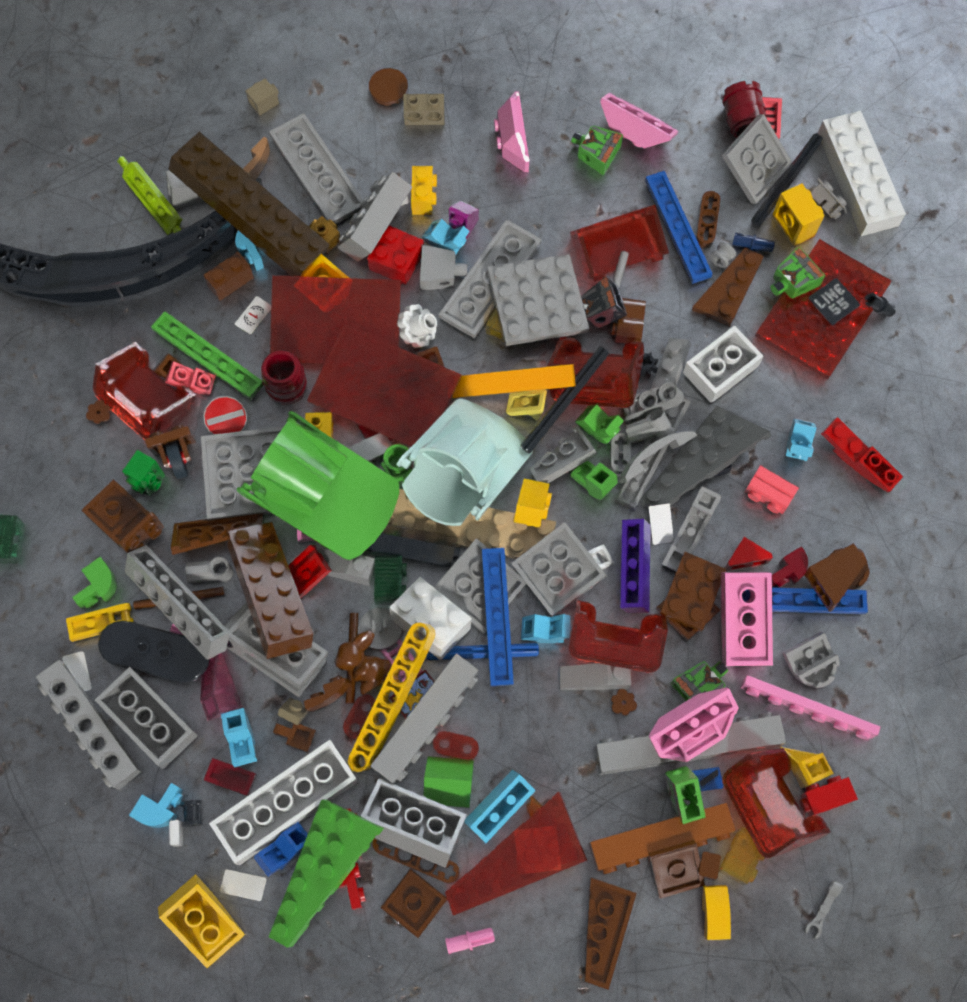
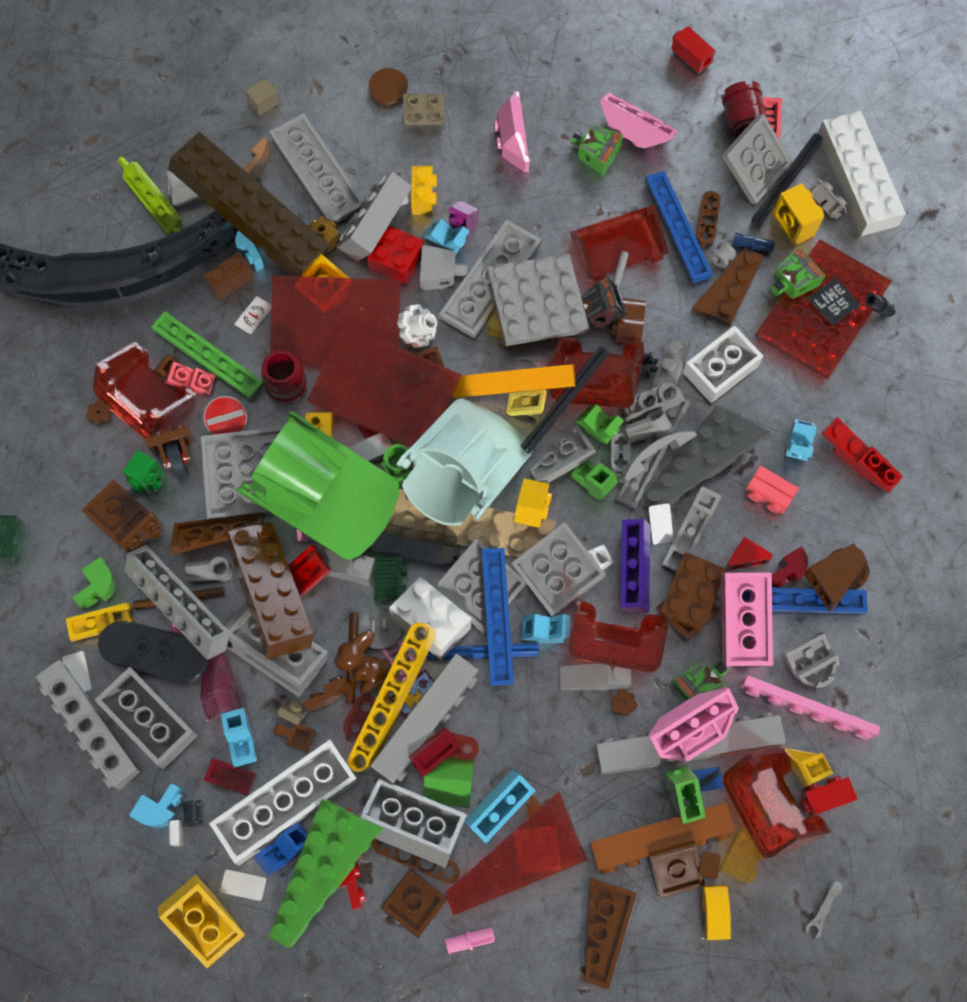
none -> dark red tile [408,727,459,777]
none -> red brick [671,26,716,74]

